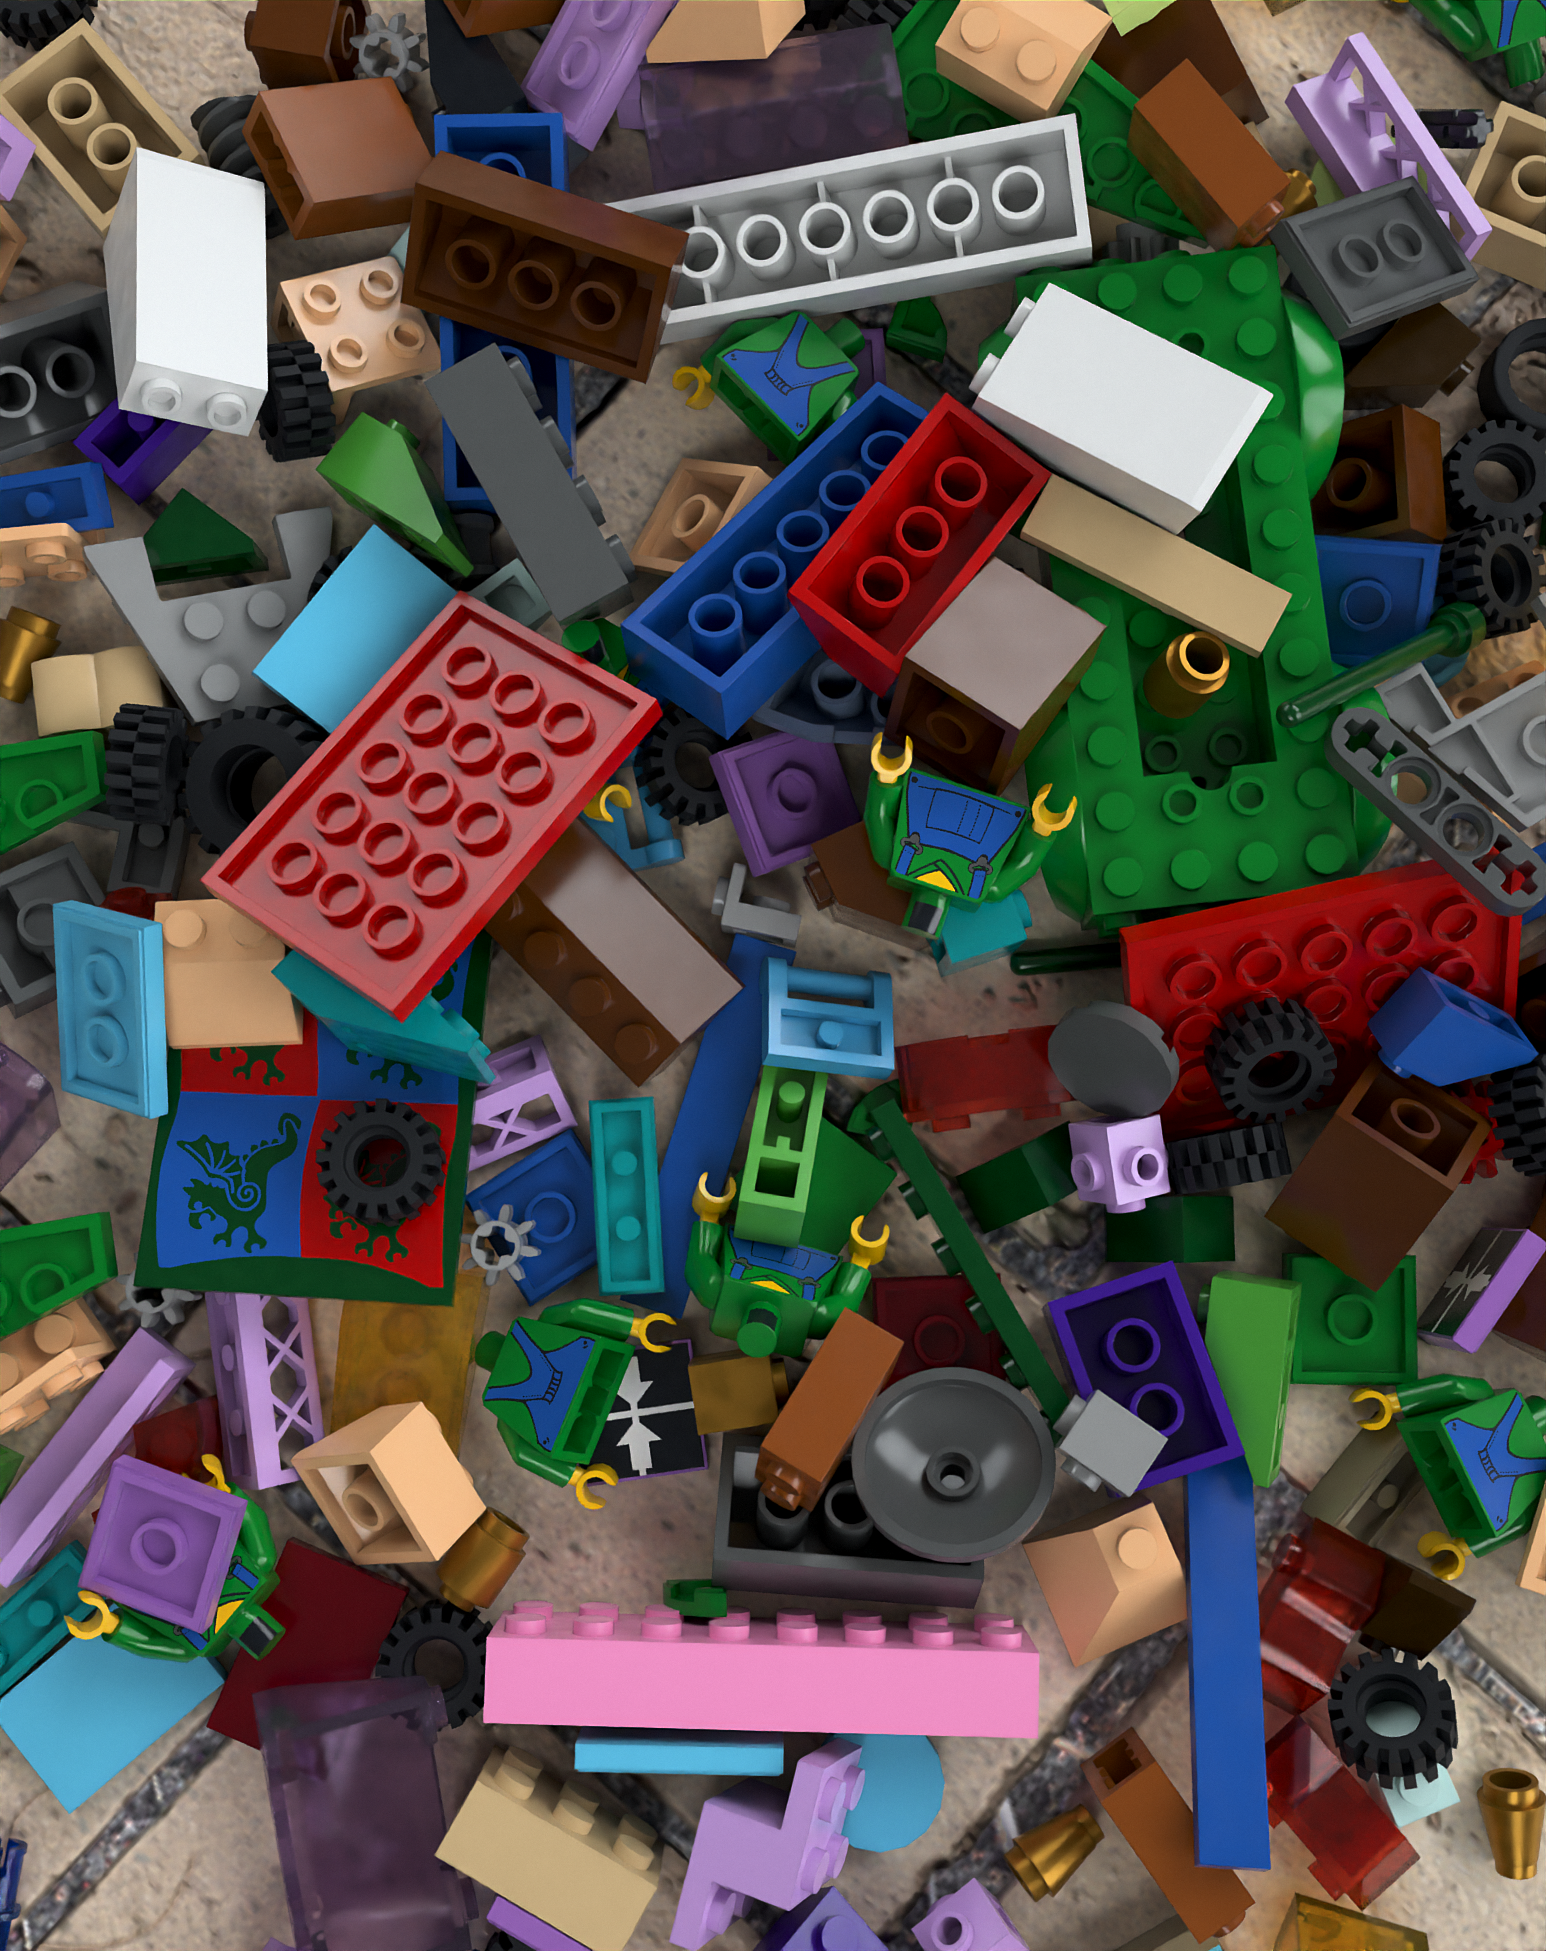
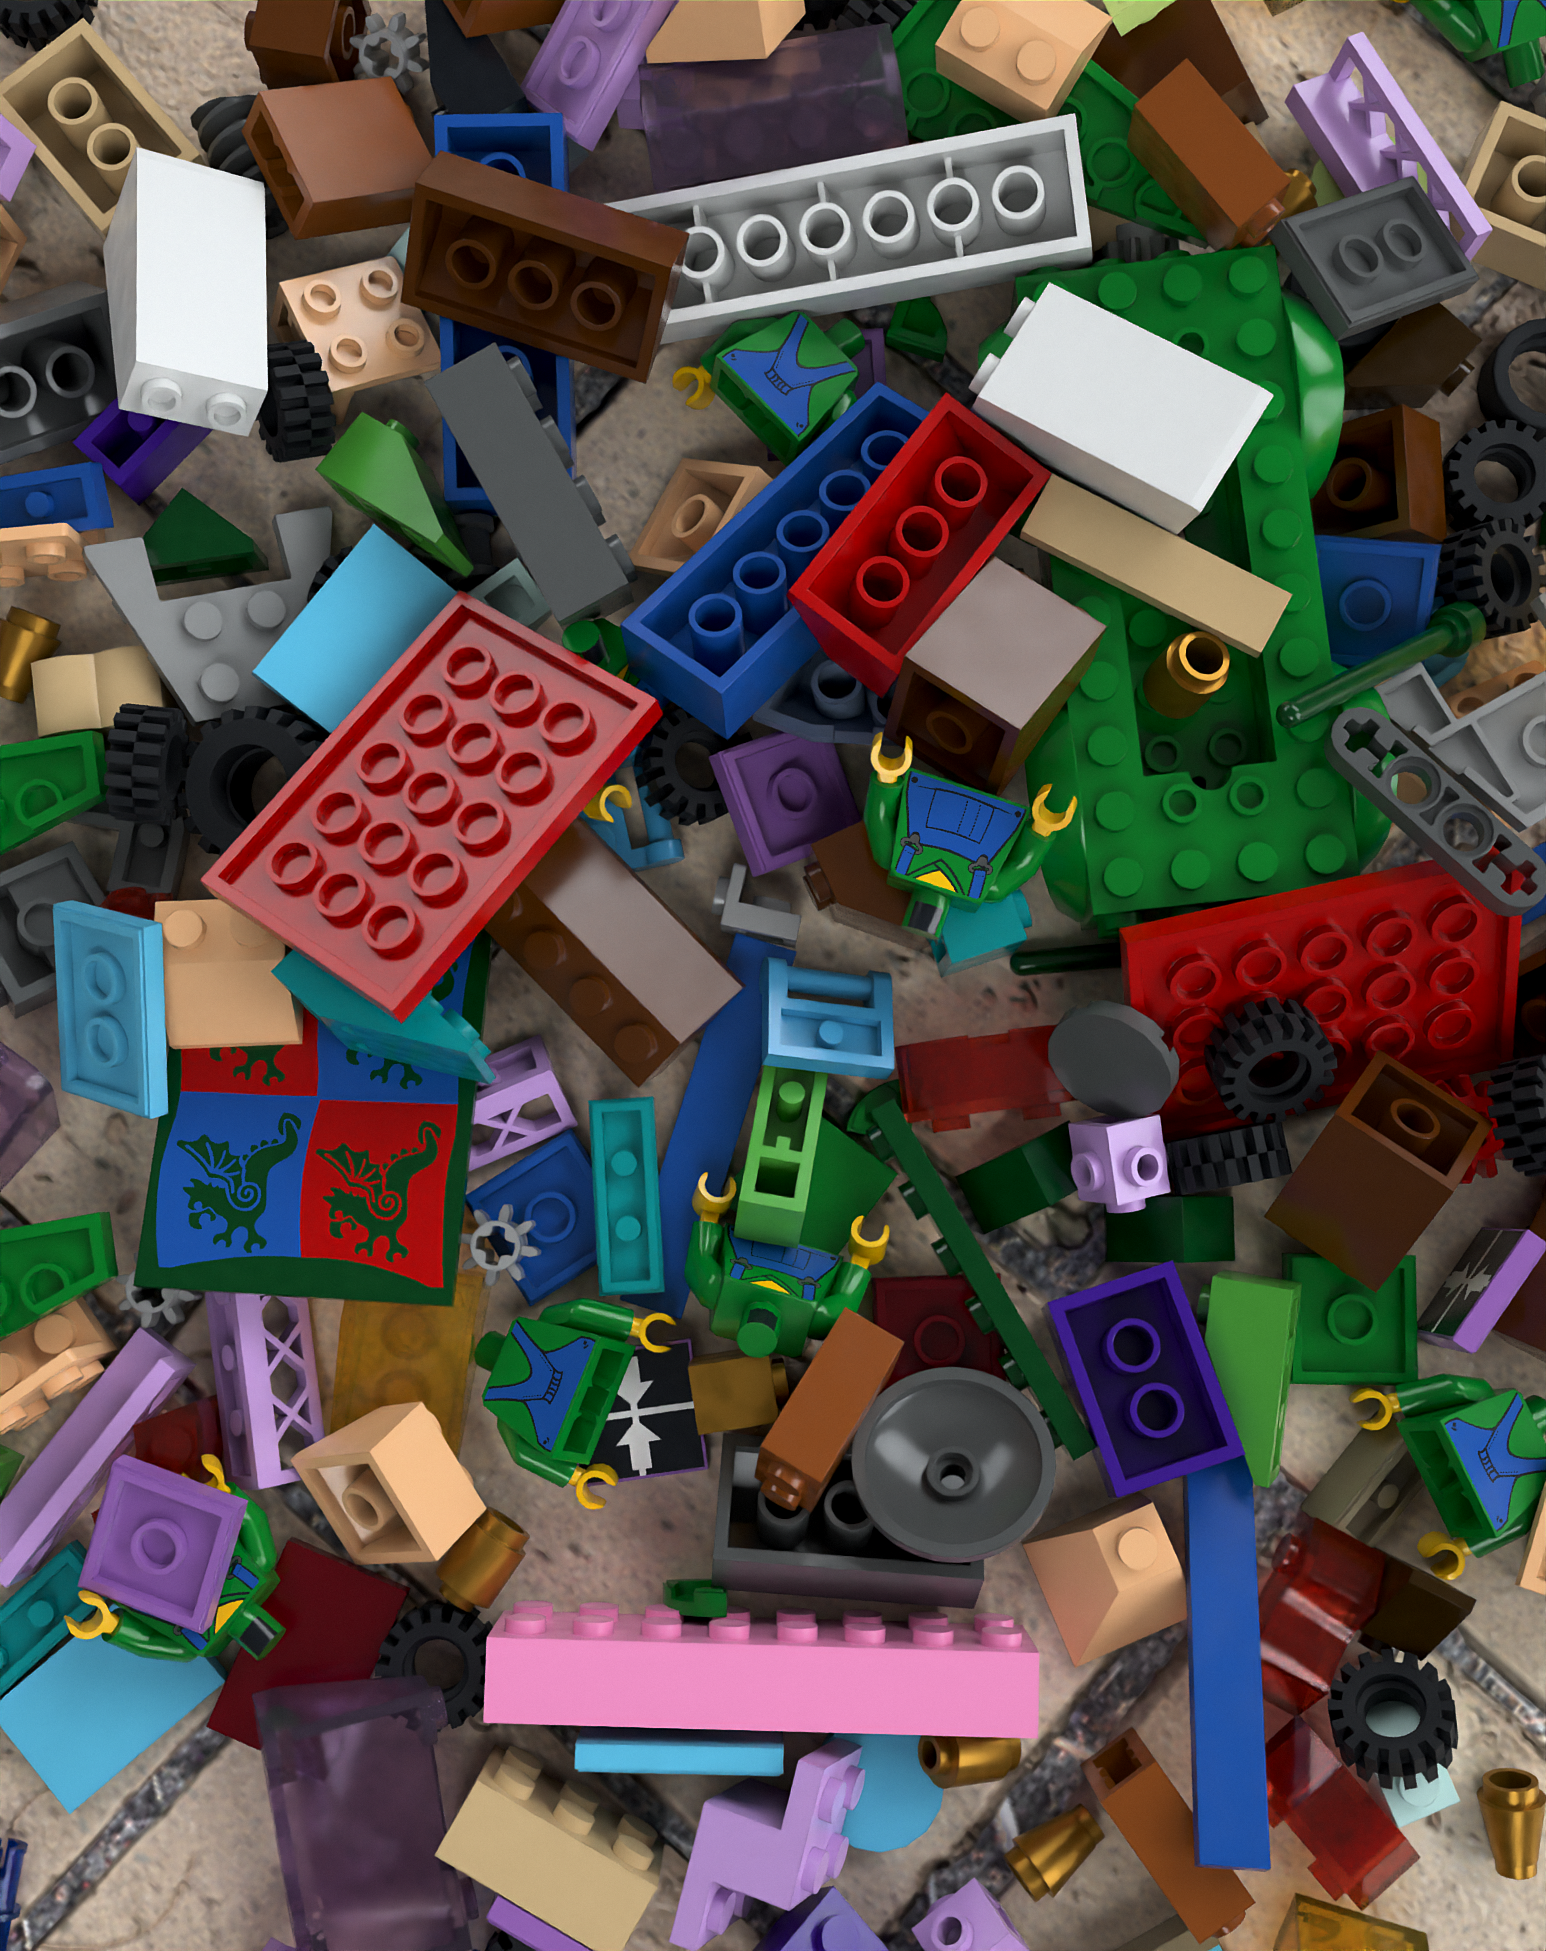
black tyre [316,1098,447,1227] -> none
light grey brick [1053,1390,1168,1498] -> none
blue slope [1367,966,1539,1087] -> none
black axle [1390,109,1494,149] -> none
none -> pearl gold brick [918,1735,1021,1789]

